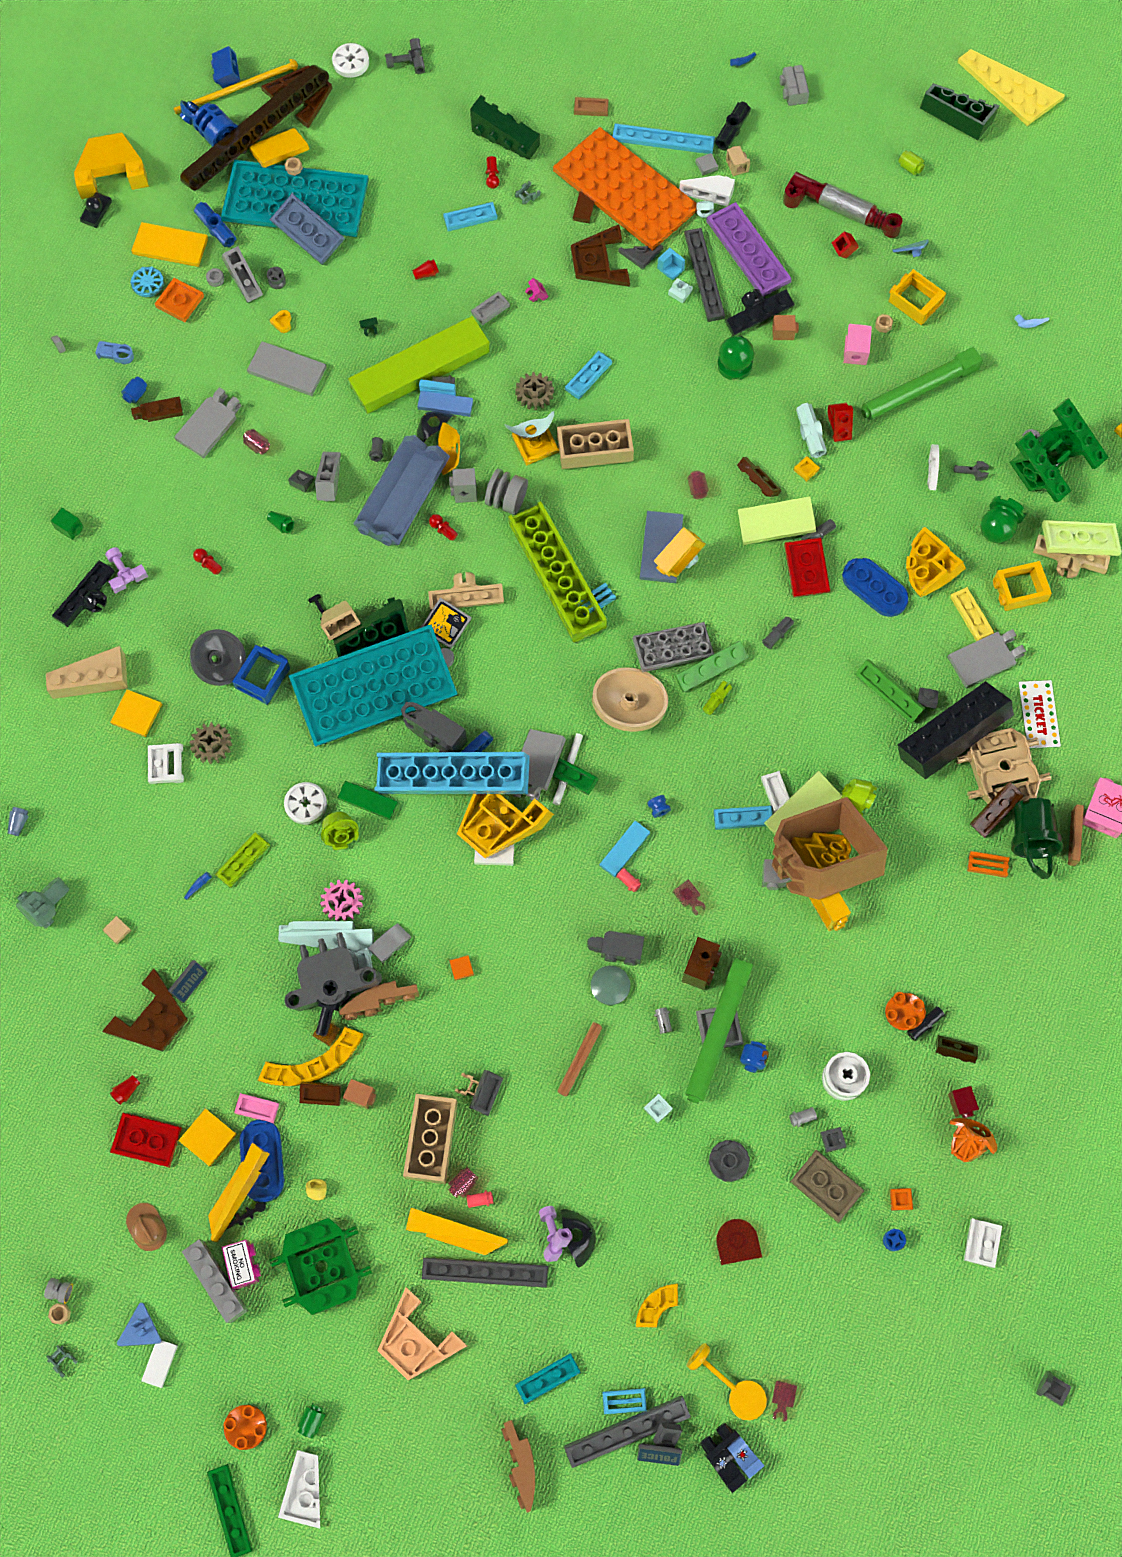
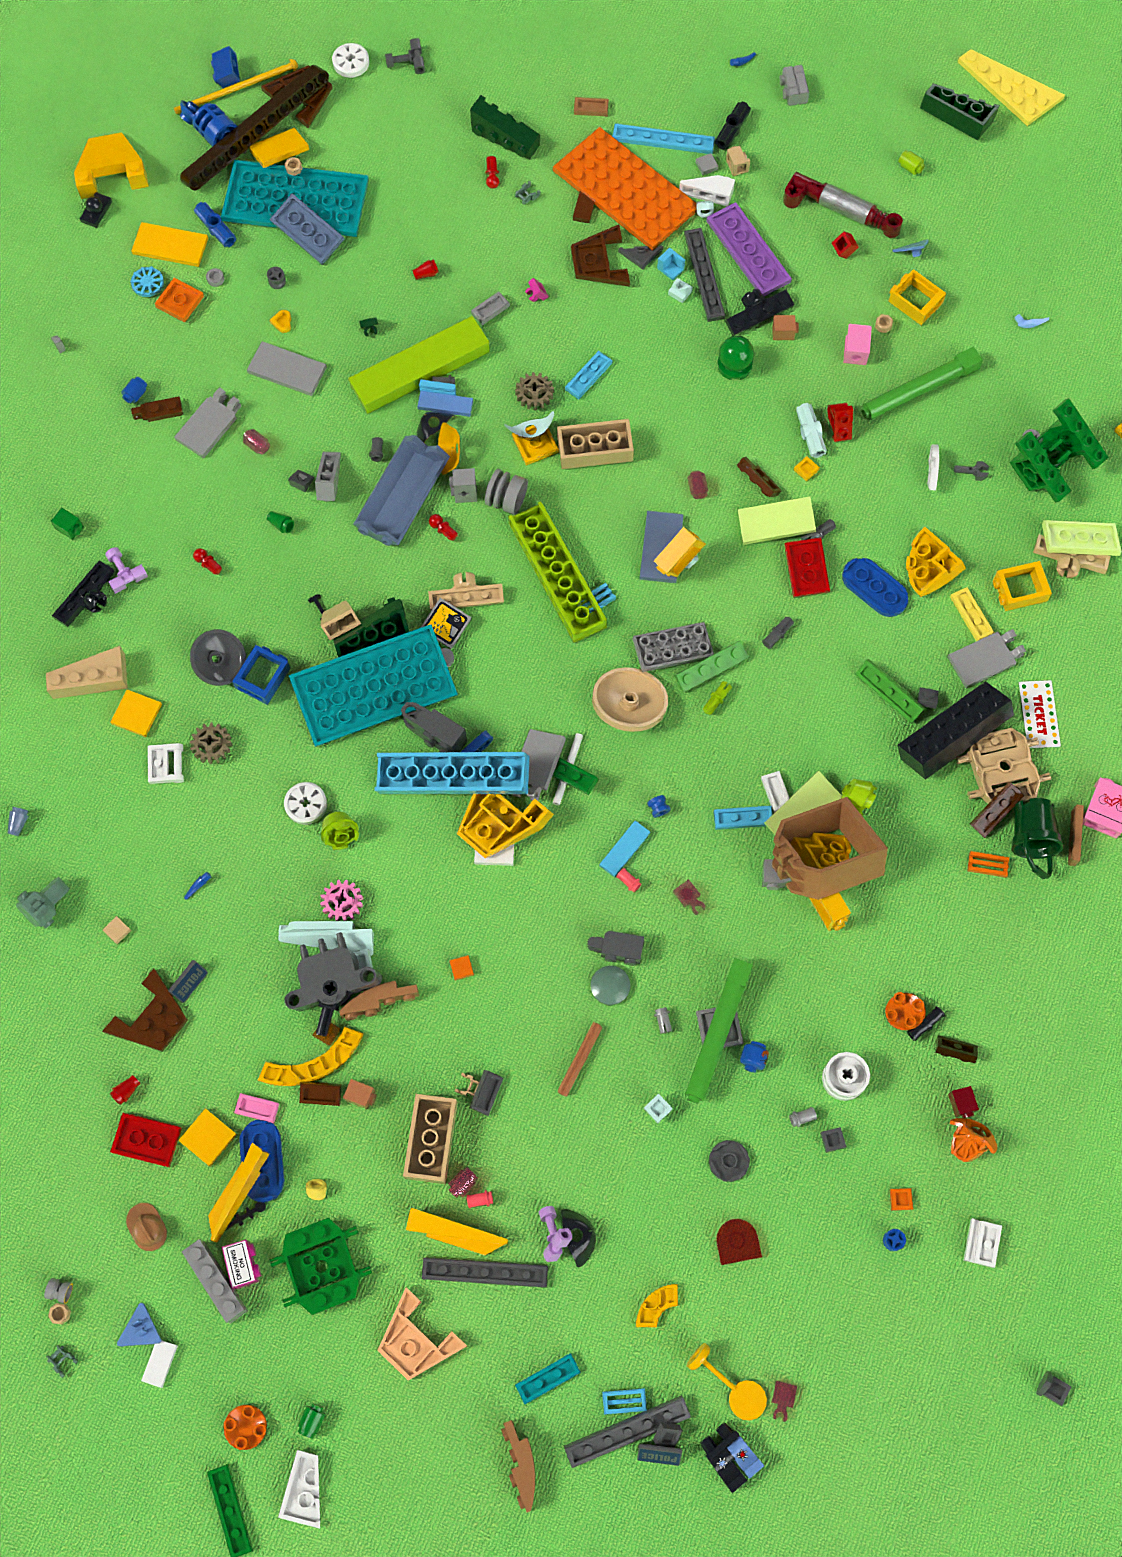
medium blue piece [95,341,134,364] -> none
lime tile [215,832,270,888] -> none
light grey slope [221,246,263,303] -> none
green tile [337,781,398,820] -> none
light grey slope [368,923,411,963] -> none
medium azure tile [443,202,497,231] -> none
reddish brown brick [682,937,722,990] -> none
dark tan tile [790,1150,864,1223] -> none
green tile [980,496,1026,543] -> none

